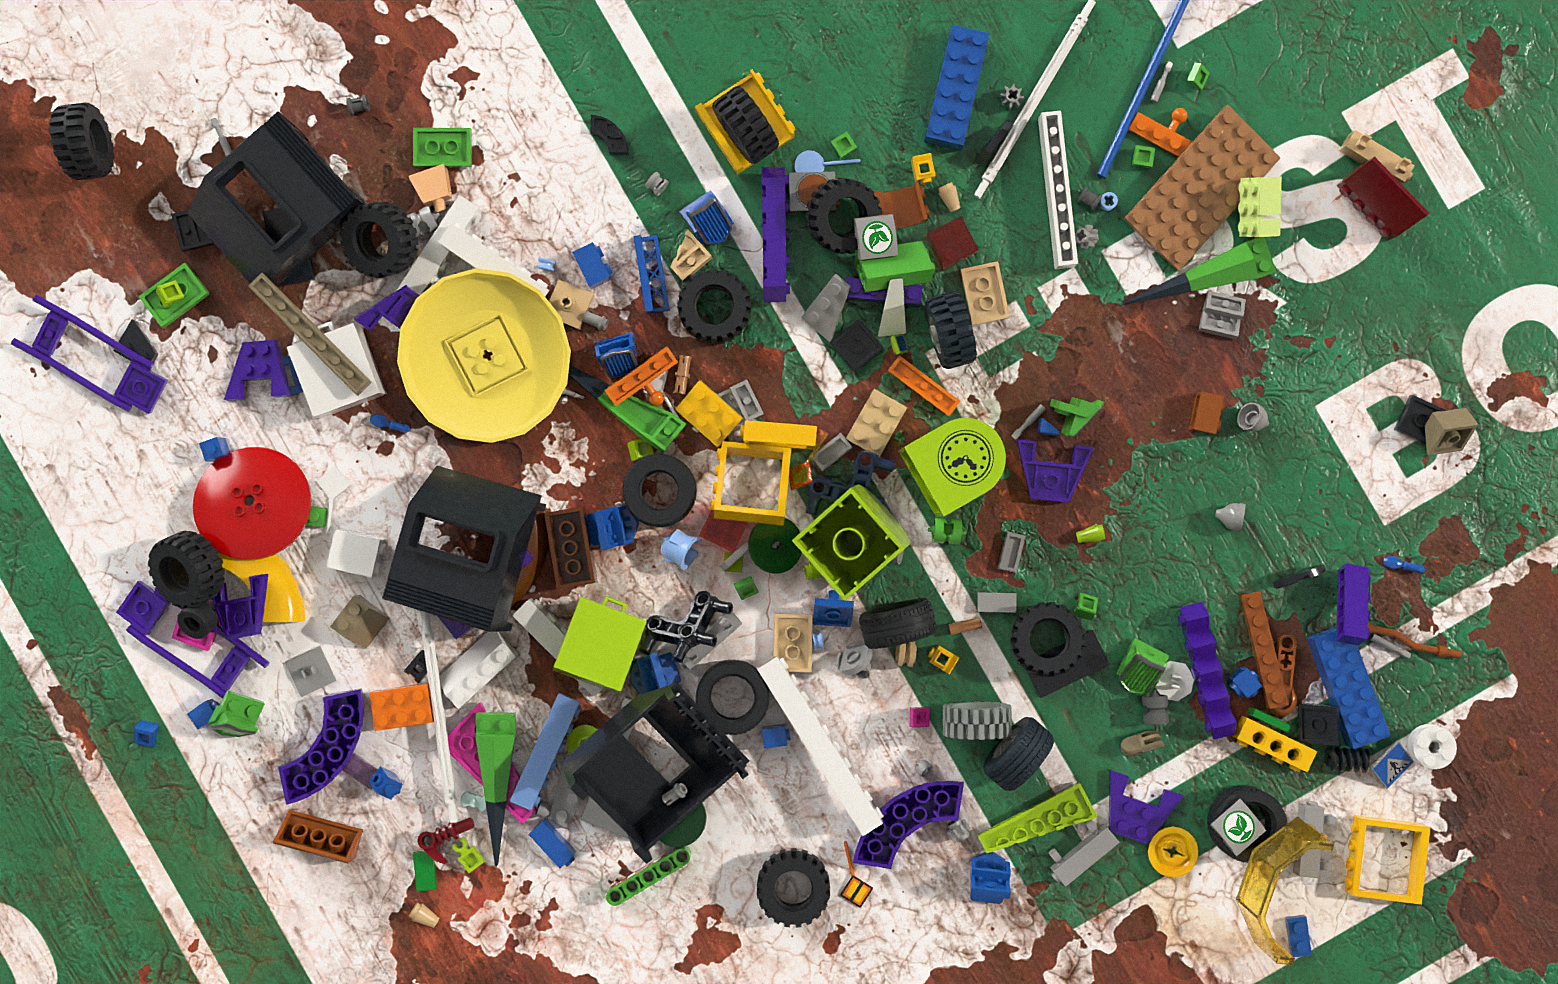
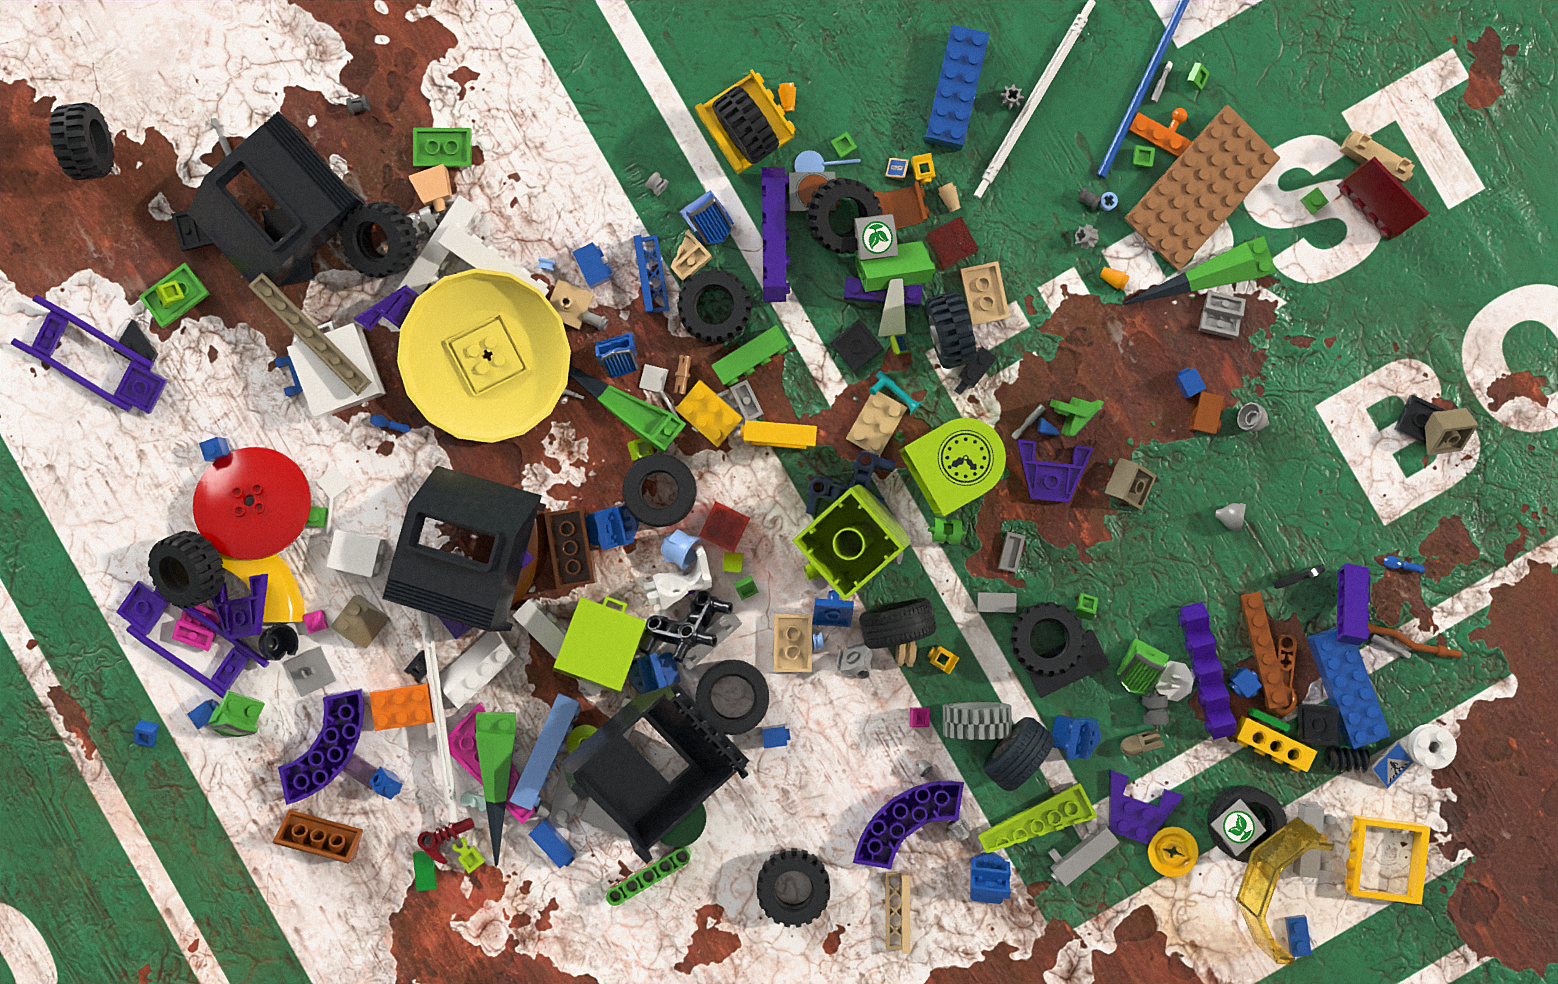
black tyre [177,602,218,639] -> none
dark purple wing [224,340,292,401] -> none
tan cone [409,903,439,928] -> none
black tile [590,115,629,155] -> none
orange plate [604,346,678,406] -> none
light grey pin [662,783,687,806] -> none
yellow window [711,441,791,525] -> none
light grey tile [720,540,749,571] -> none
dark green piece [748,518,802,574] -> none
white brick [757,656,884,836] -> none
clear yellow piece [789,432,828,491] -> none
light grey wing [801,274,851,342] -> none
light grey tile [811,433,852,471] -> none
piece [840,841,873,908] -> none
orange plate [888,355,960,417] -> none
medium nougat piece [948,618,982,635] -> none
black tile [974,119,1013,165] -> none
white brick [1038,111,1078,269] -> none
lime cone [1076,524,1106,543] -> none
yellowish green piece [1238,177,1282,237] -> none
none -> black helmet [258,624,299,661]
none -> dark pink tile [303,610,329,634]
none -> white hips [643,545,712,609]
none -> bright green brick [711,325,789,387]
none -> light orange cone [777,83,796,112]
none -> teal piece [869,370,923,416]
none -> slope [885,158,909,181]
none -> tan fence [885,872,910,954]
none -> black plate [954,346,997,395]
none -> blue piece [1052,715,1102,760]
none -> light orange cone [1100,267,1130,290]
none -> dark tan slope [1105,458,1157,510]
none -> blue brick [1174,367,1206,399]
none -> bright green plate [1300,187,1329,215]

